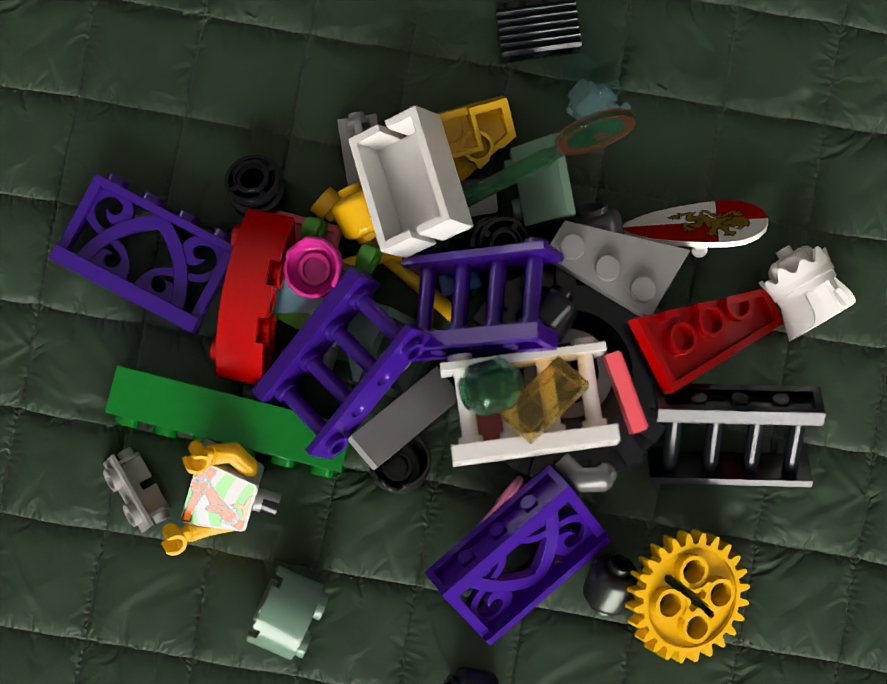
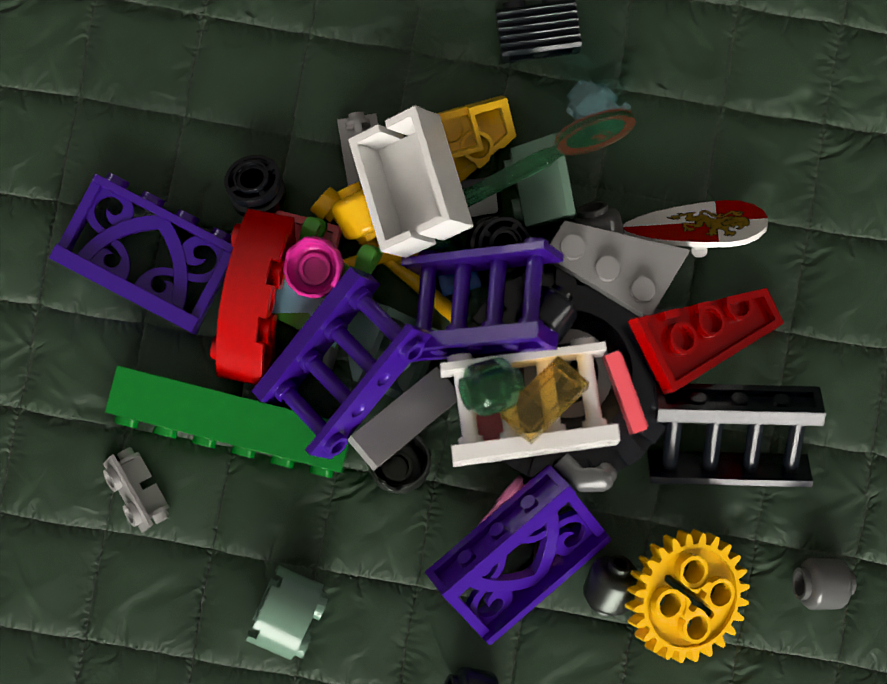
torso [161,439,282,556] -> none
white hat [758,245,856,342] -> none
none -> dark grey head [792,557,856,610]

